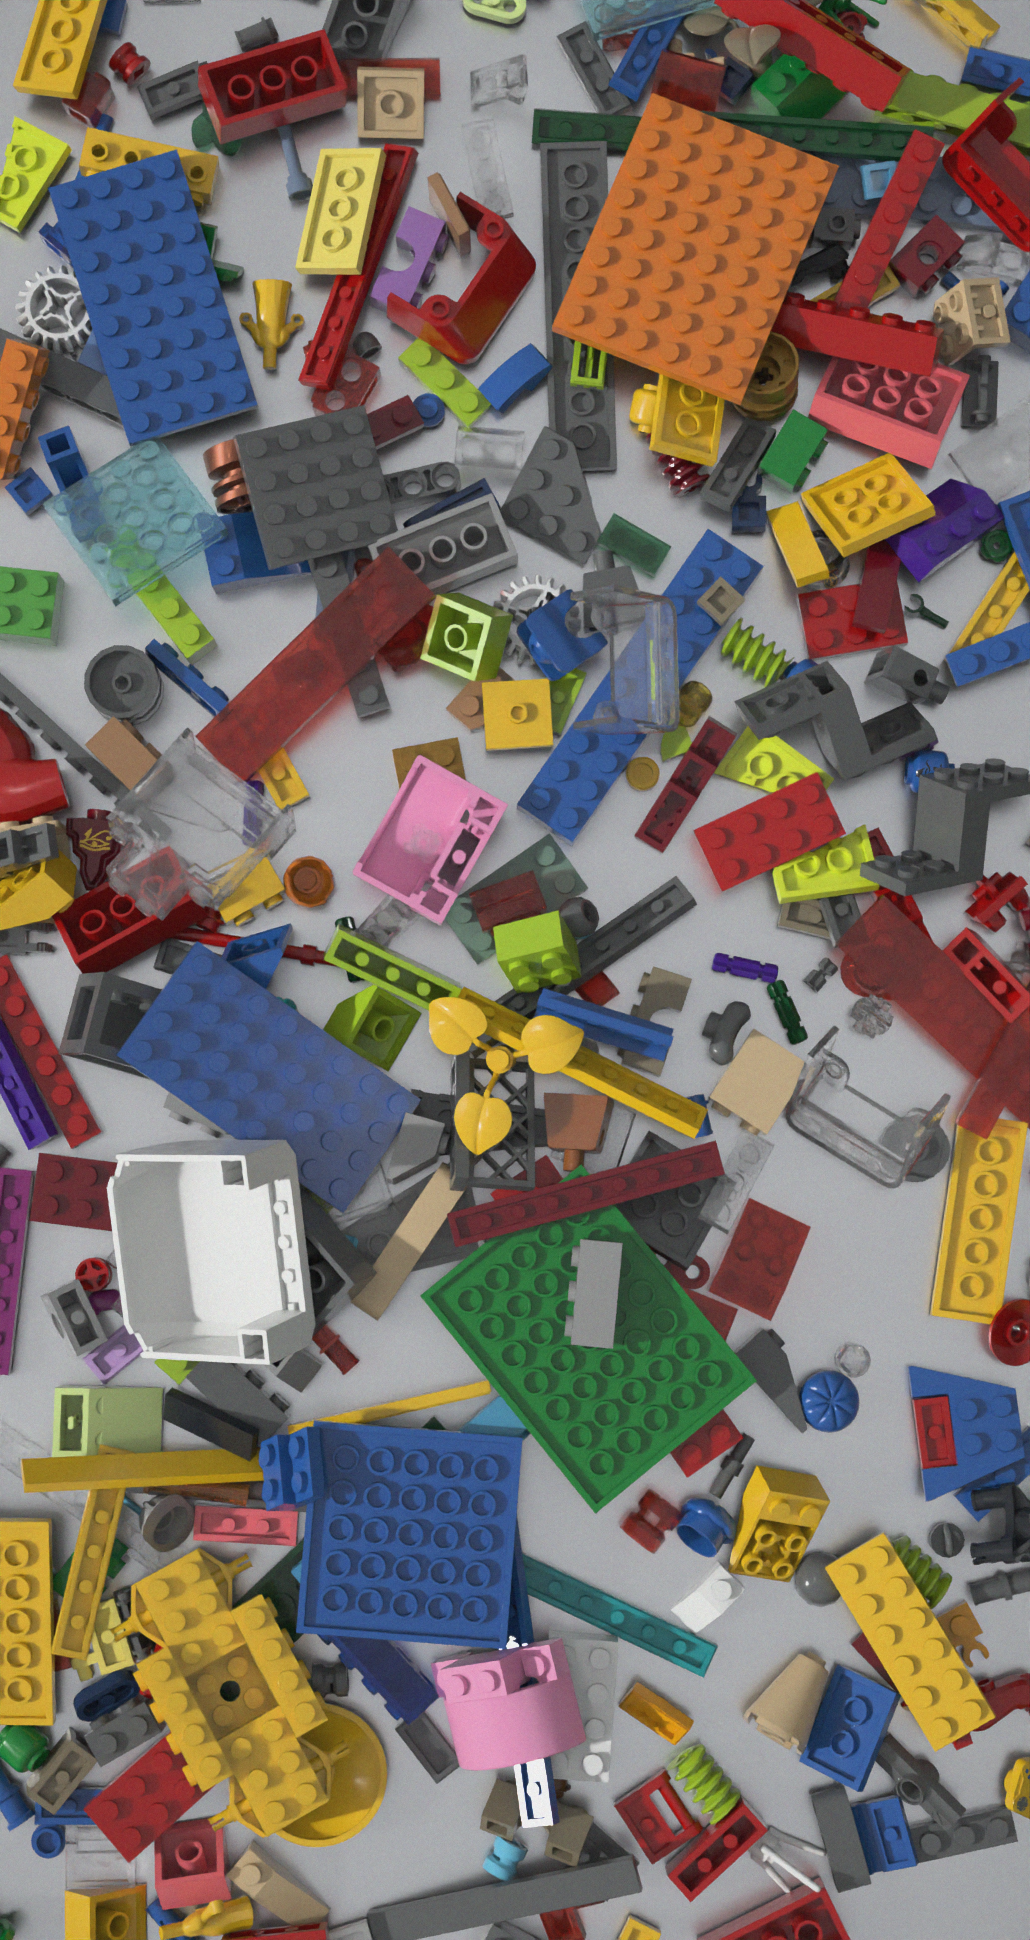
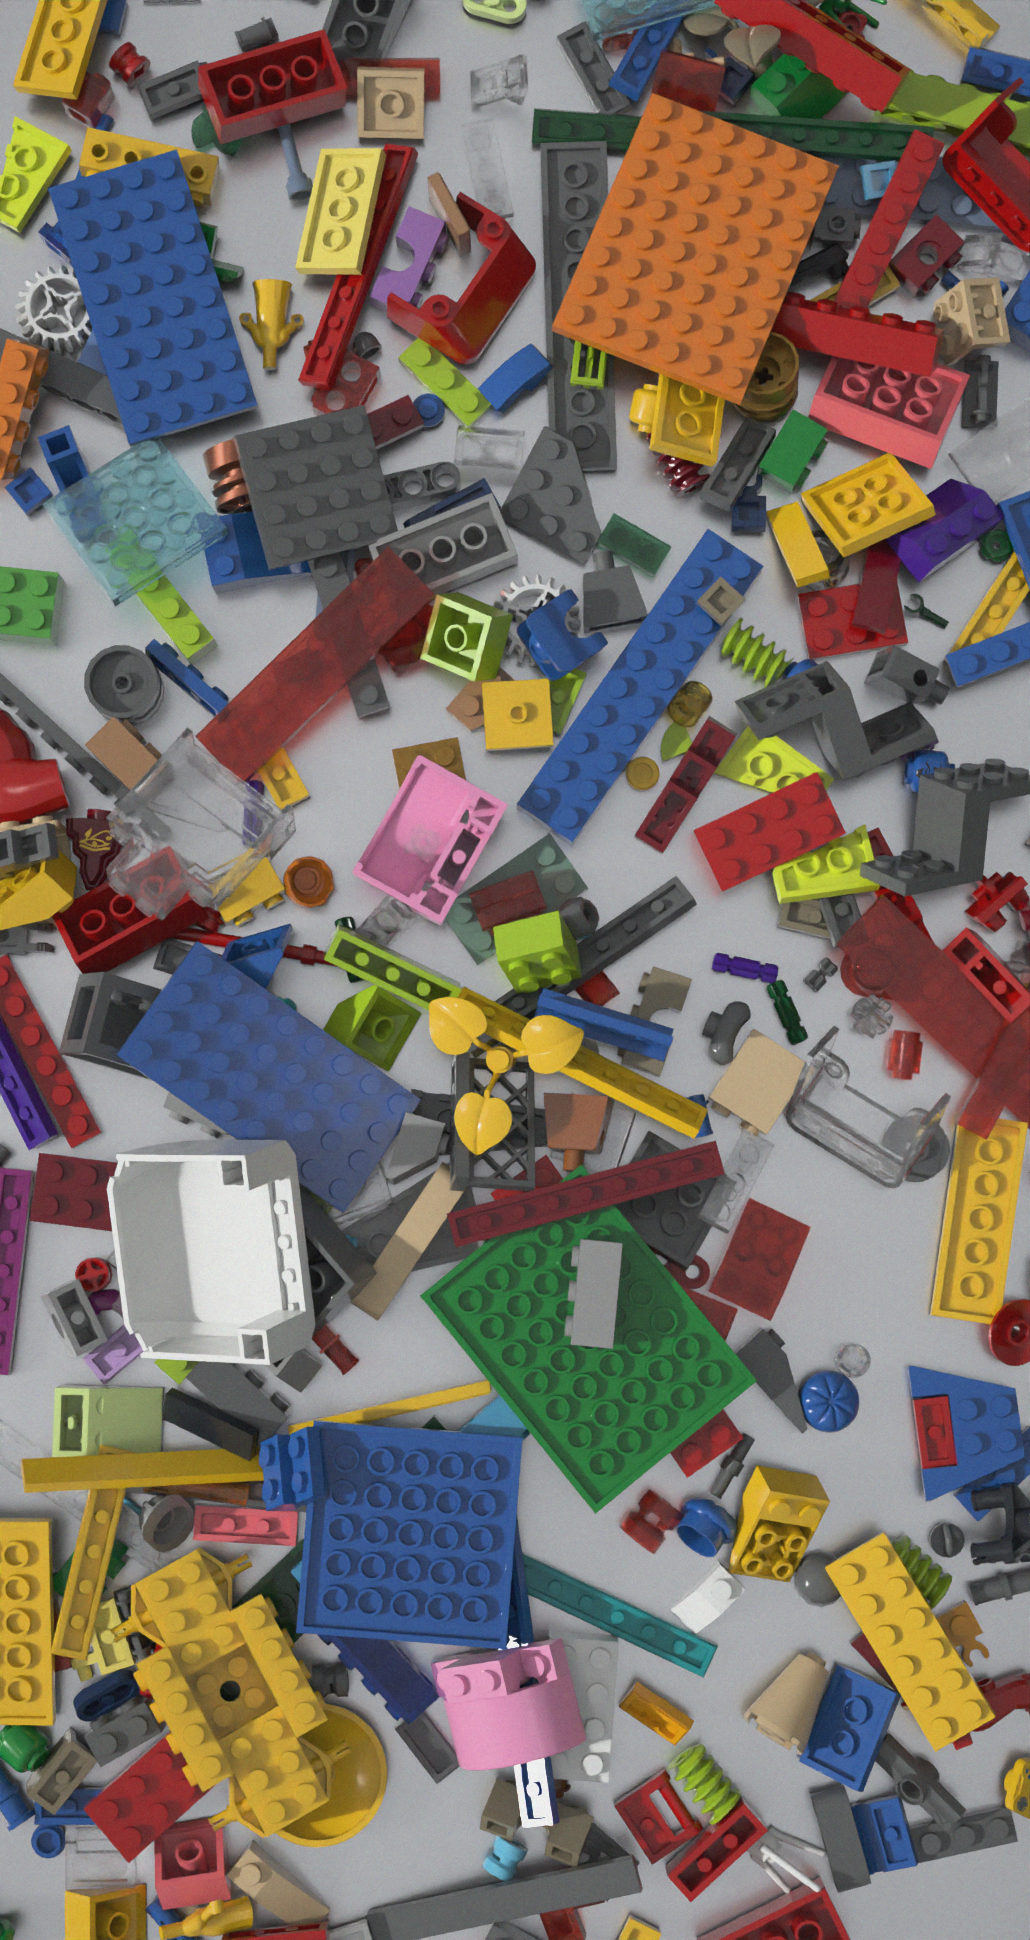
clear windscreen [570,584,680,735] -> none
none -> clear red brick [886,1030,923,1080]

